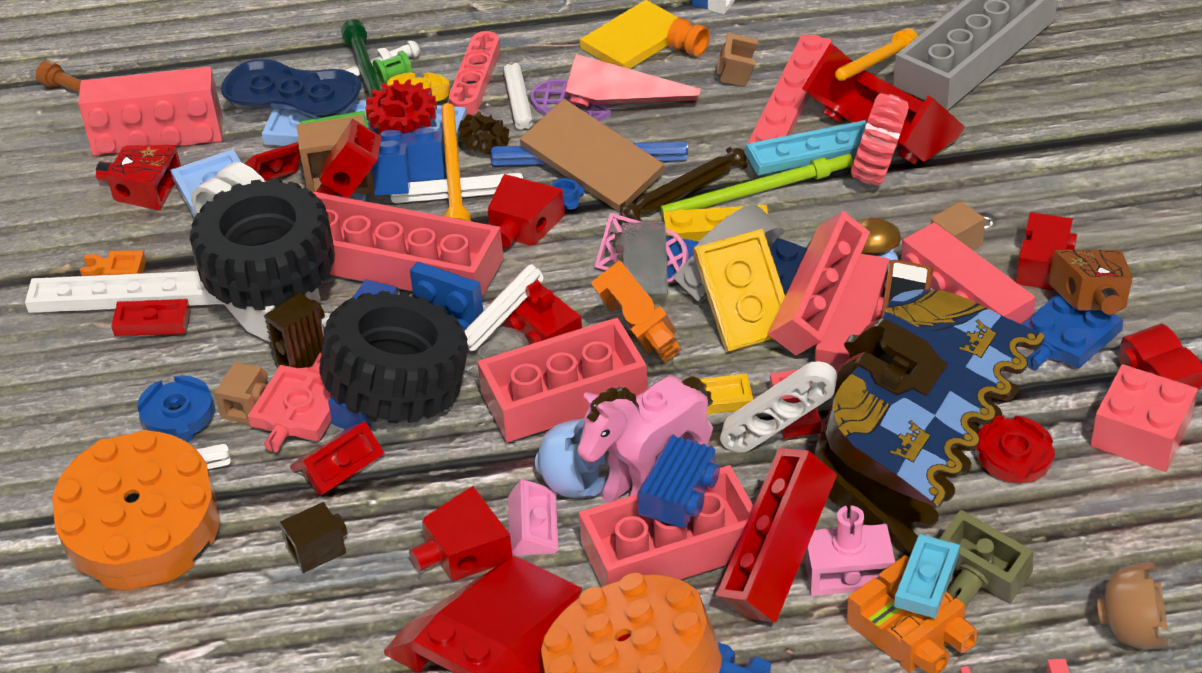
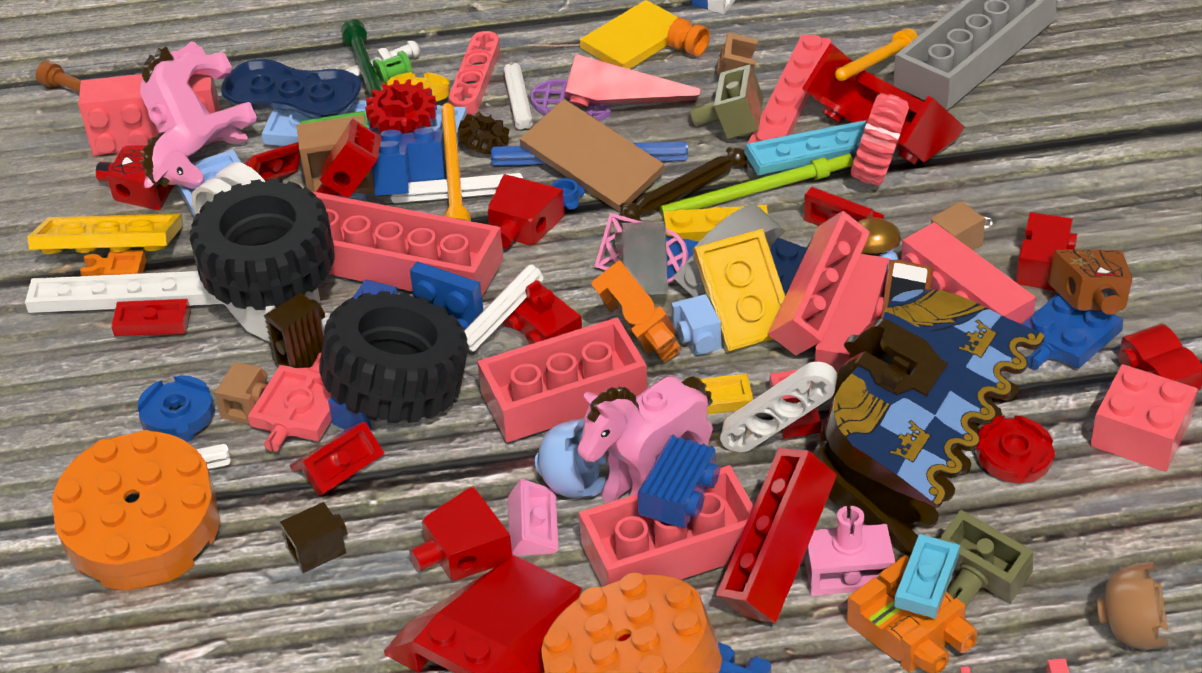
none -> yellow plate [27,213,183,254]
none -> bright pink animal [140,41,257,189]
none -> light blue brick [671,294,721,356]
none -> olive brick [690,64,764,139]
none -> red panel [804,187,884,226]

